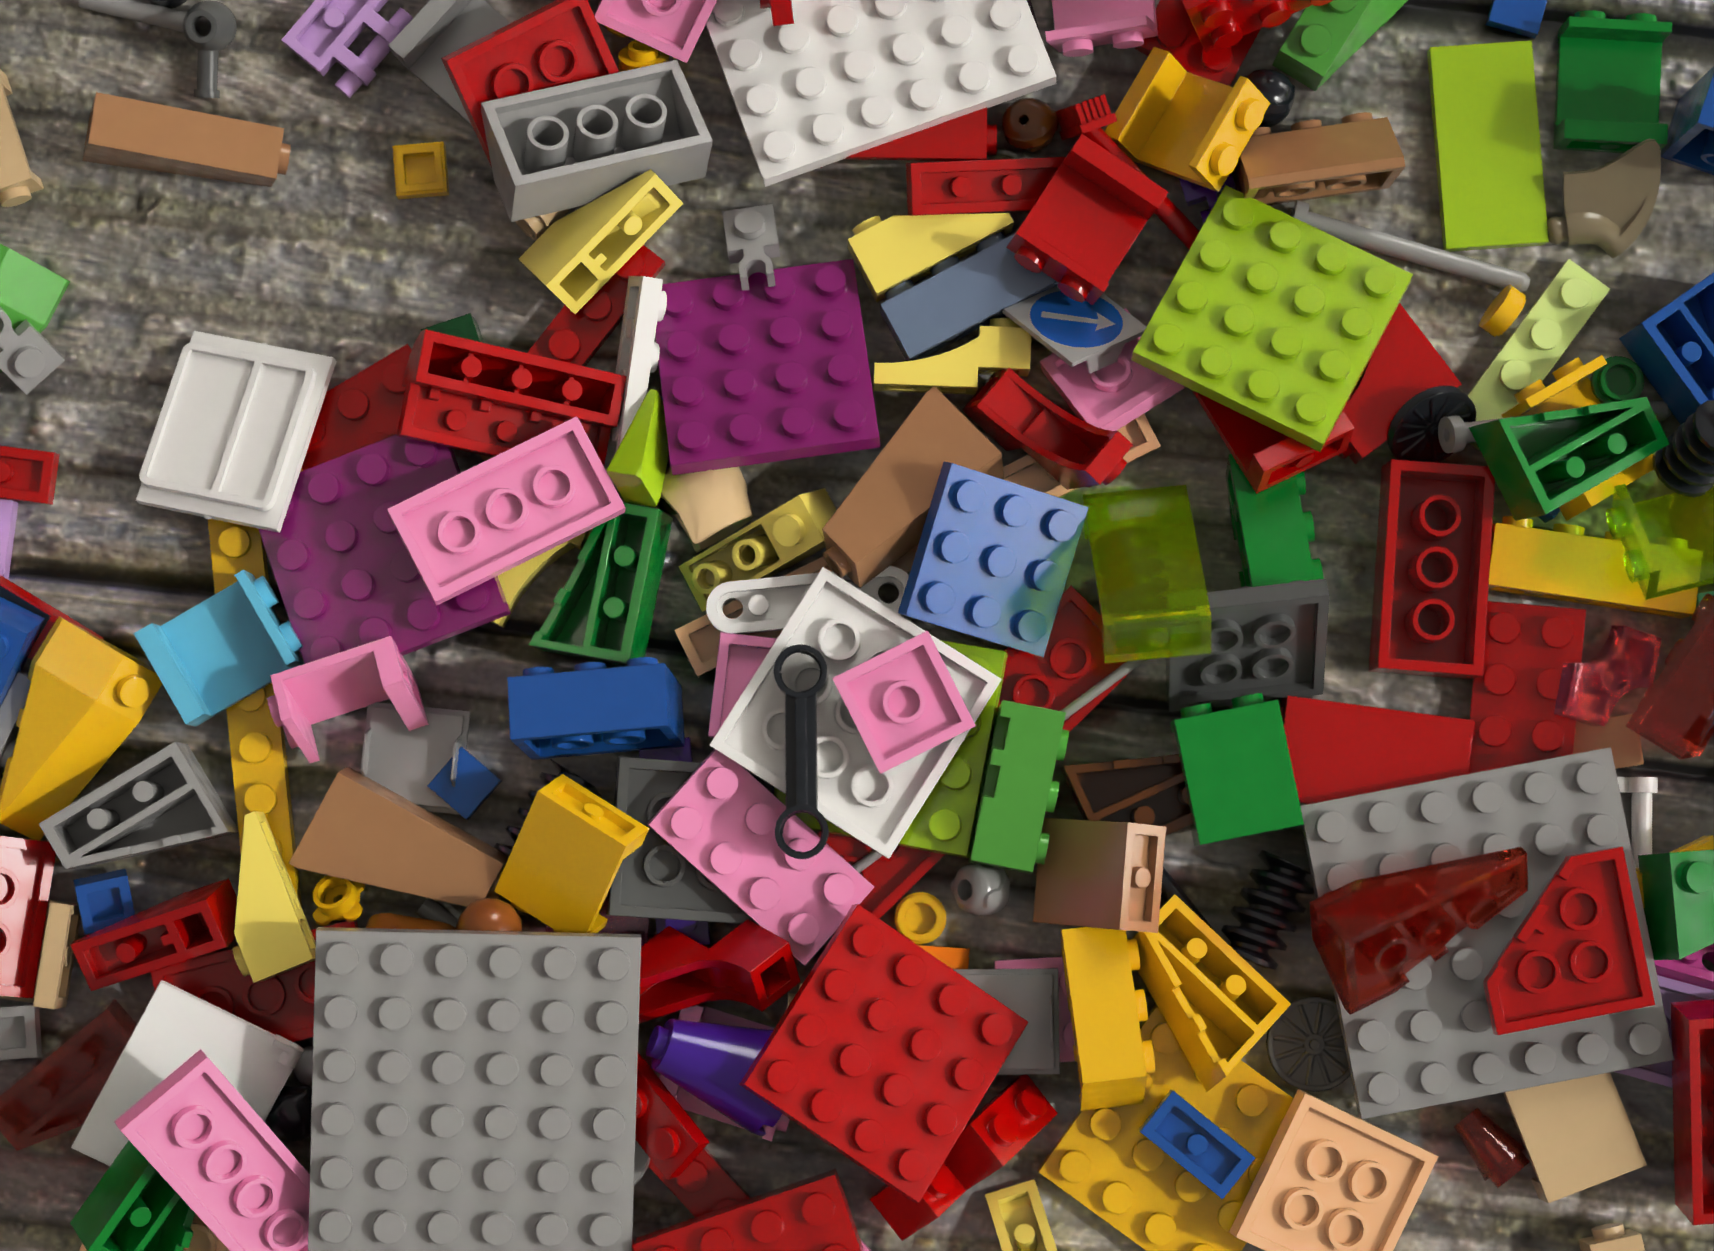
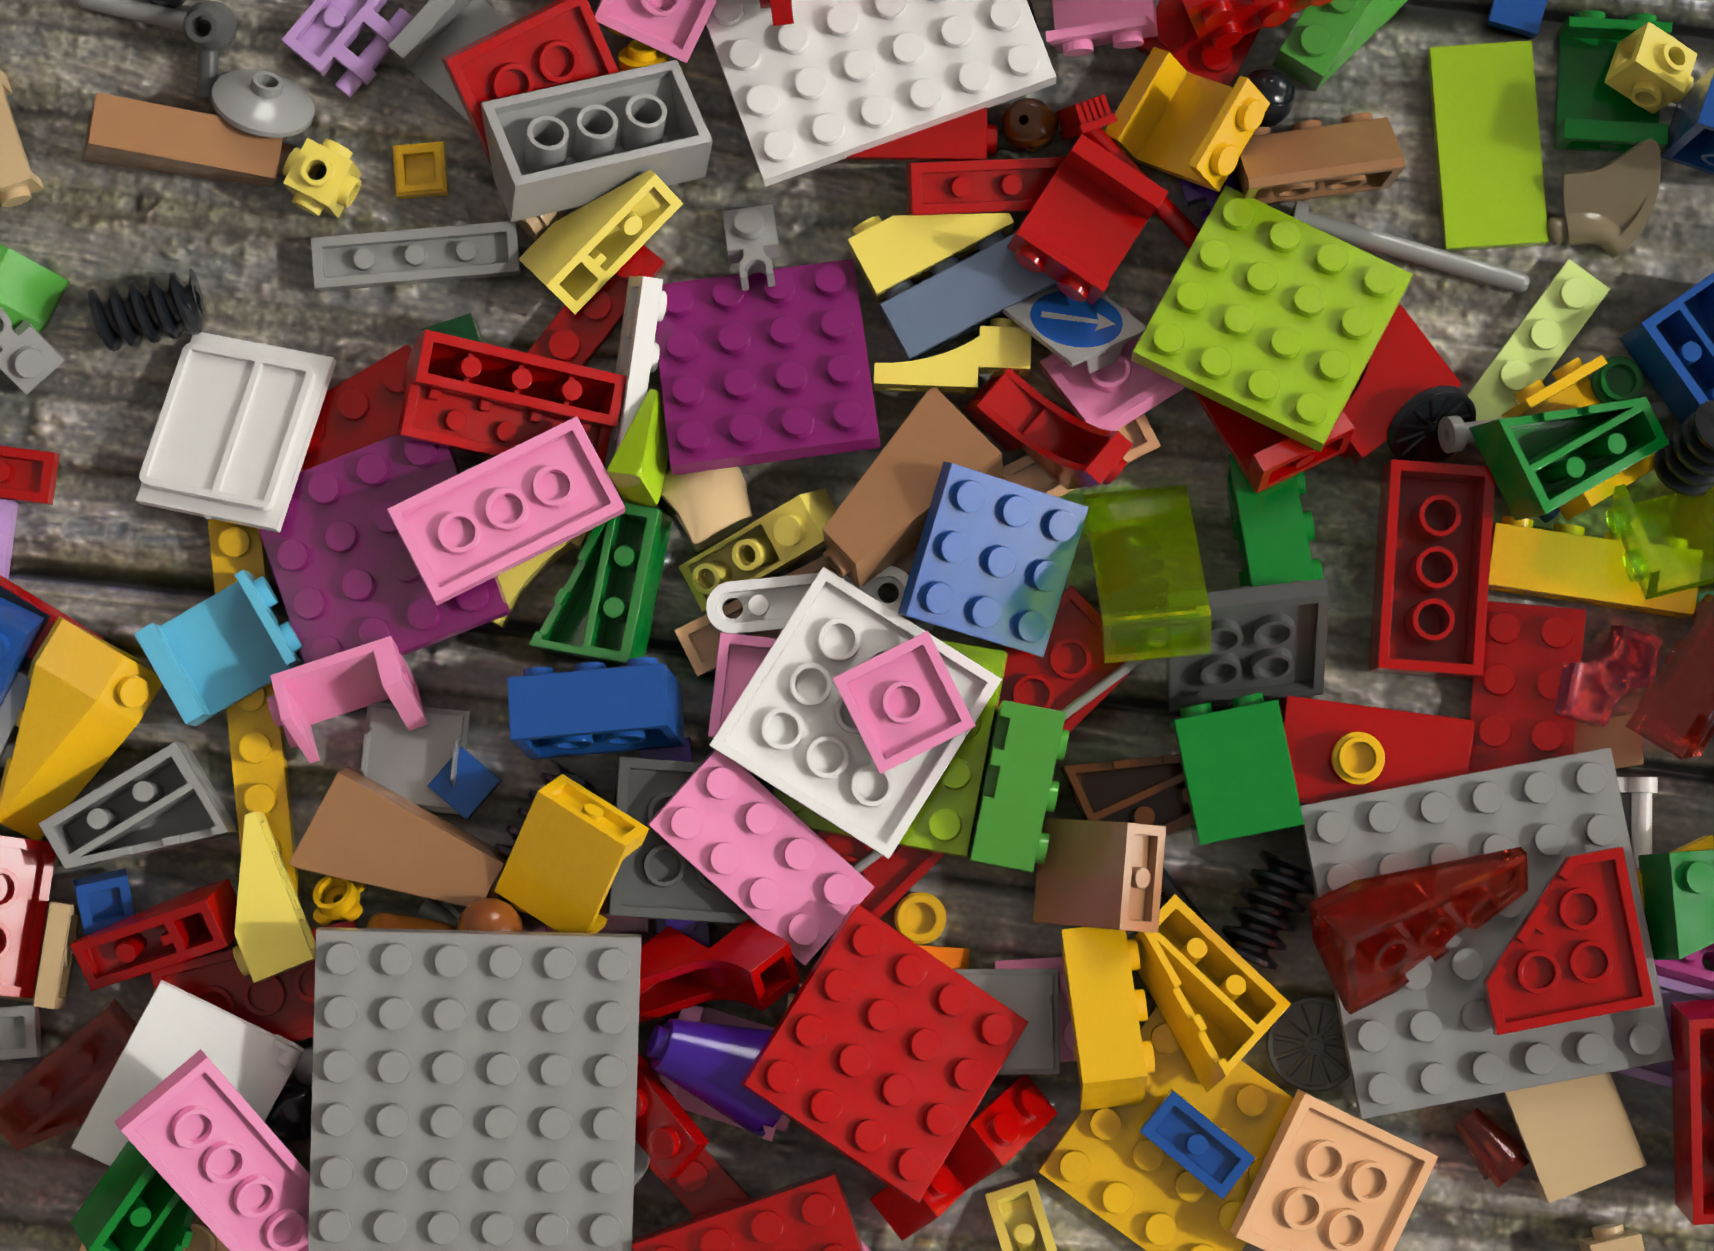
black piece [774,644,829,859] -> none
light grey piece [951,864,1010,916] -> none
yellow tile [1479,284,1526,337] -> none
none -> black piece [88,269,204,352]
none -> light grey dish [211,69,315,138]
none -> light yellow brick [283,138,362,218]
none -> light grey plate [311,221,522,292]
none -> yellow plate [1331,732,1385,785]
none -> light yellow brick [1604,22,1697,114]

